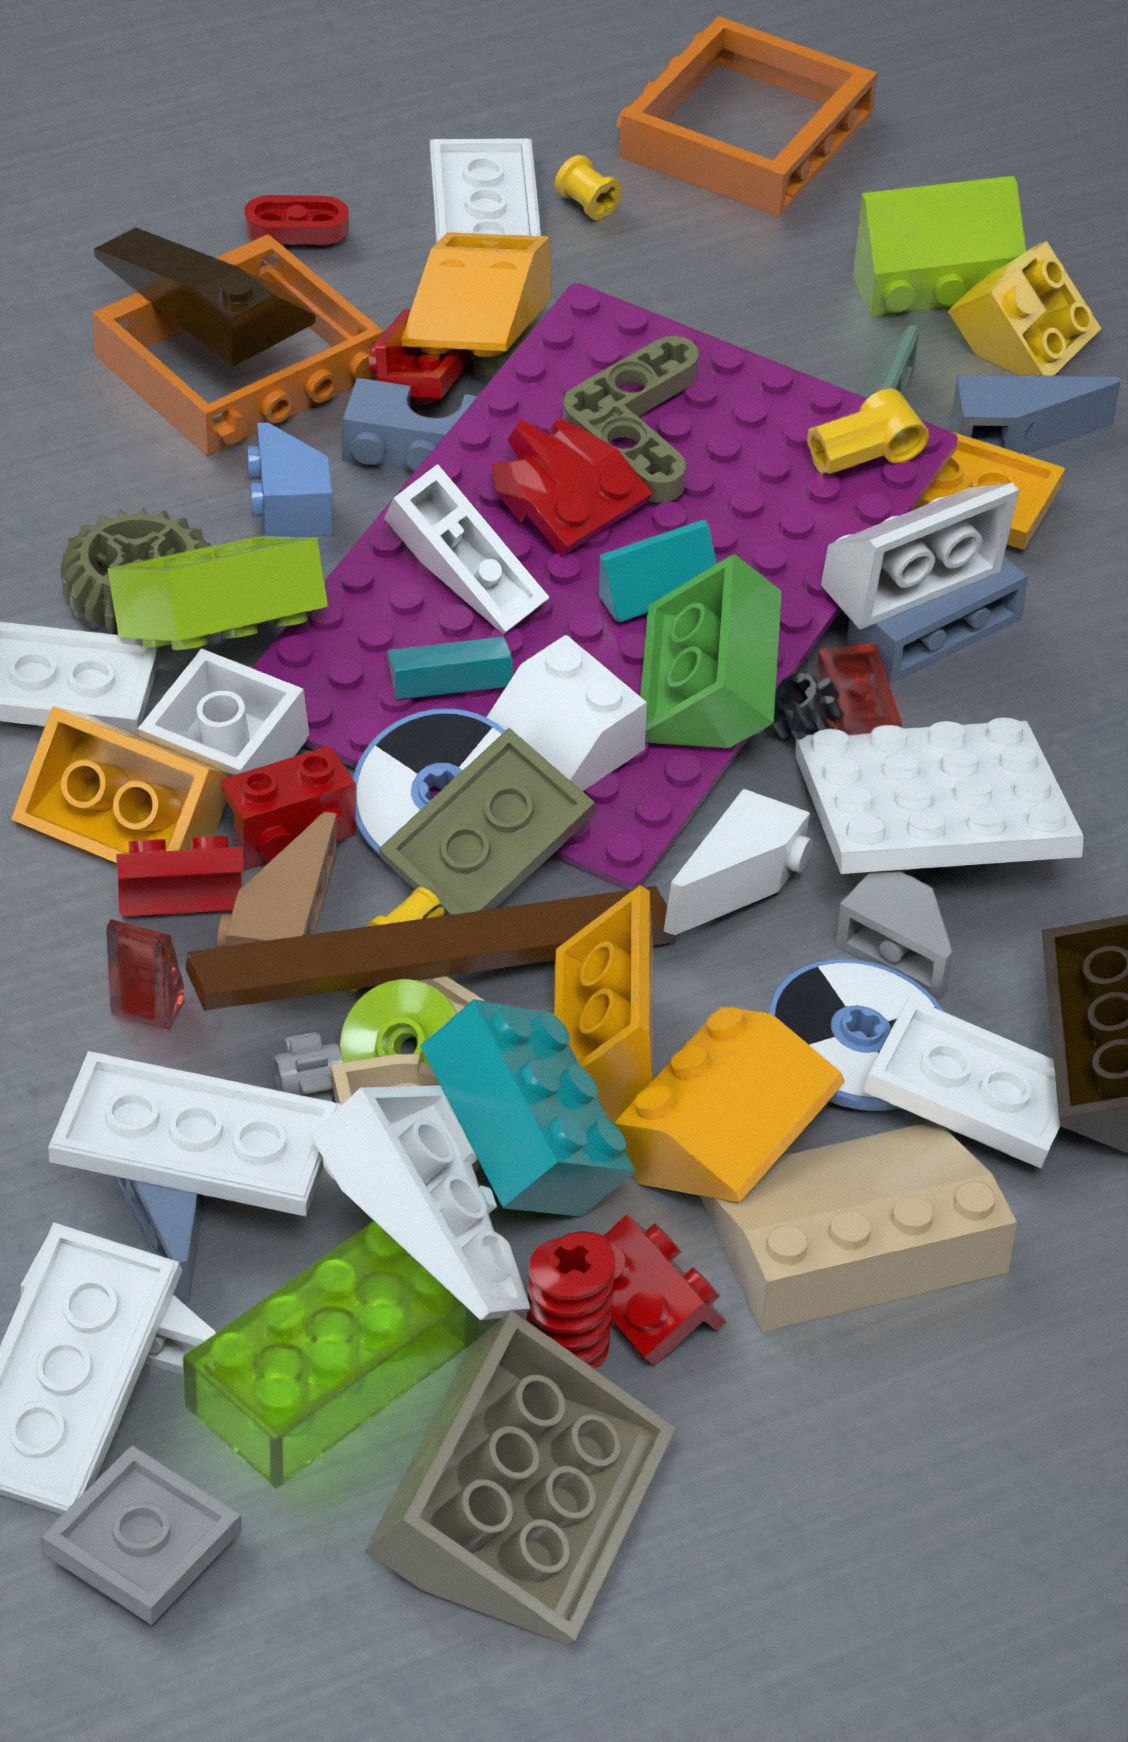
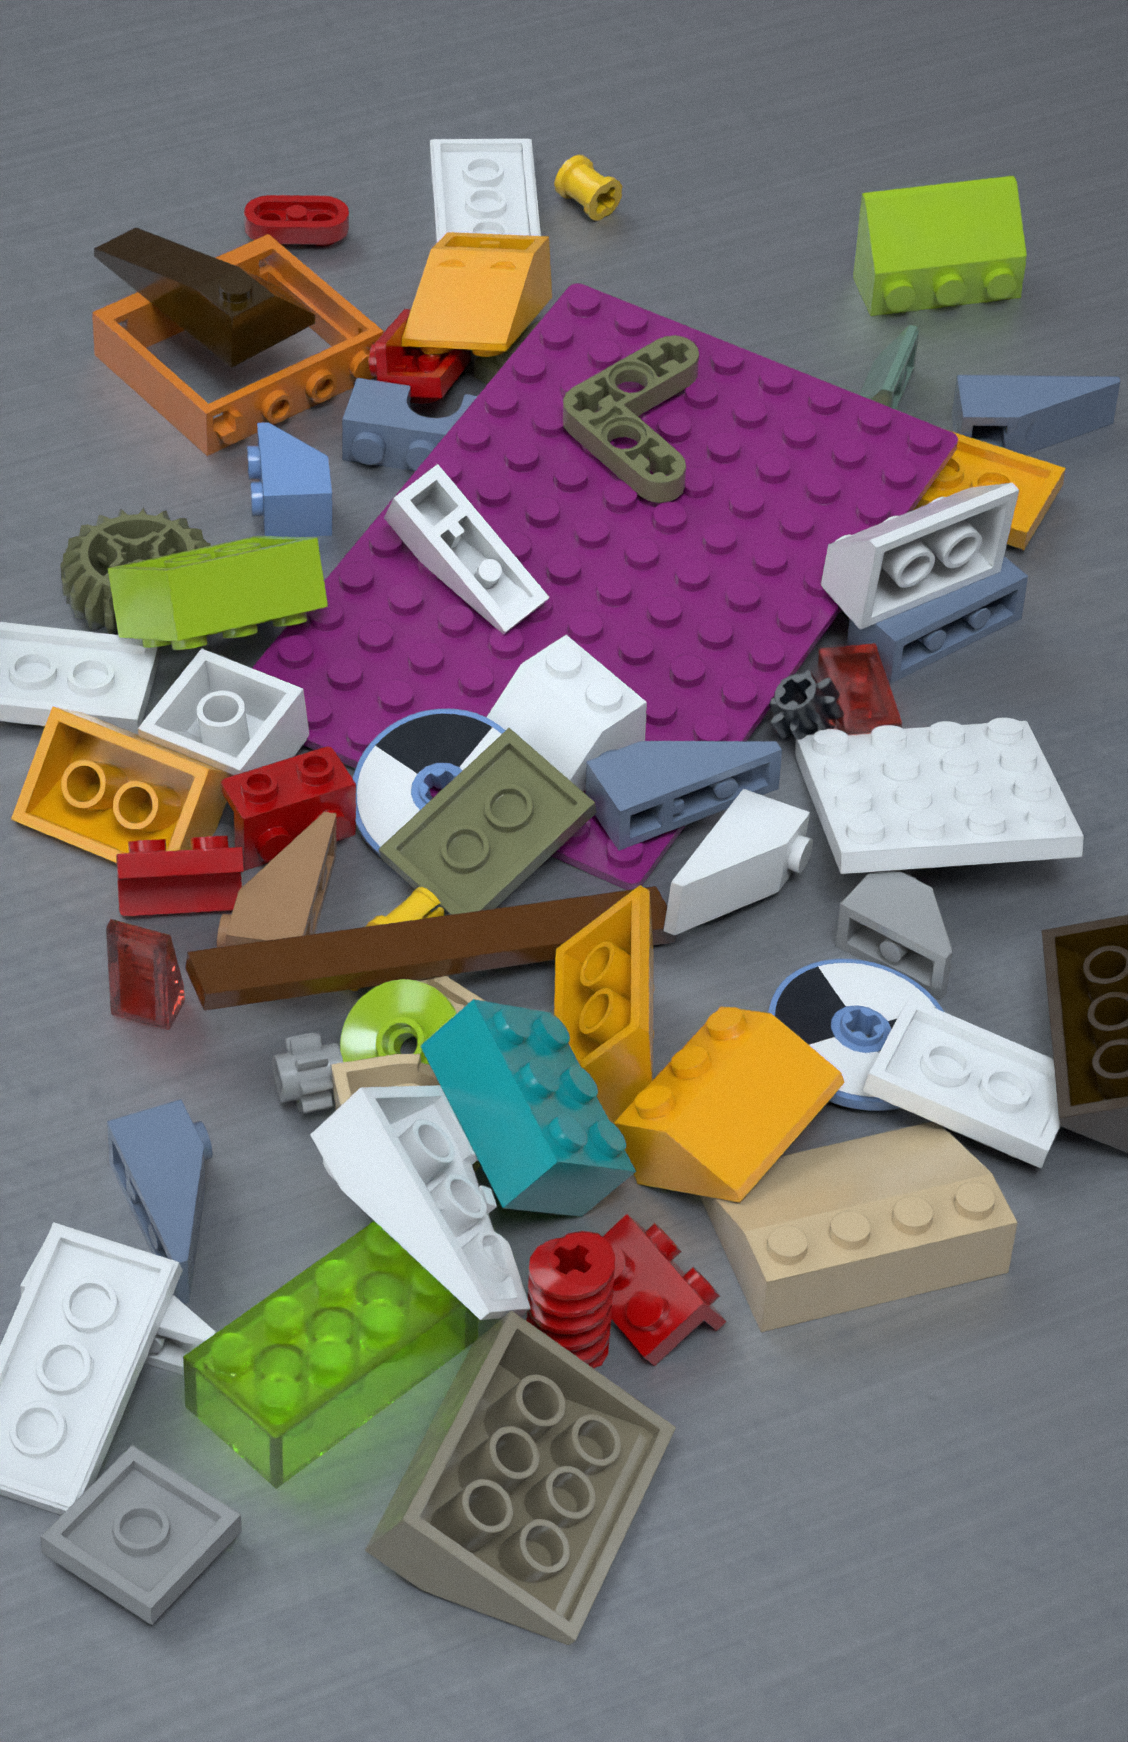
white tile [48,1051,341,1217] -> none
teal slope [387,637,513,700] -> none
red plate [492,418,653,557] -> none
teal slope [599,519,717,622] -> none
orange window [616,16,877,217] -> none
bright green slope [640,554,782,748] -> none
yellow piece [807,388,929,475] -> none
yellow slope [948,240,1101,376] -> none
none -> sand blue slope [586,741,782,851]

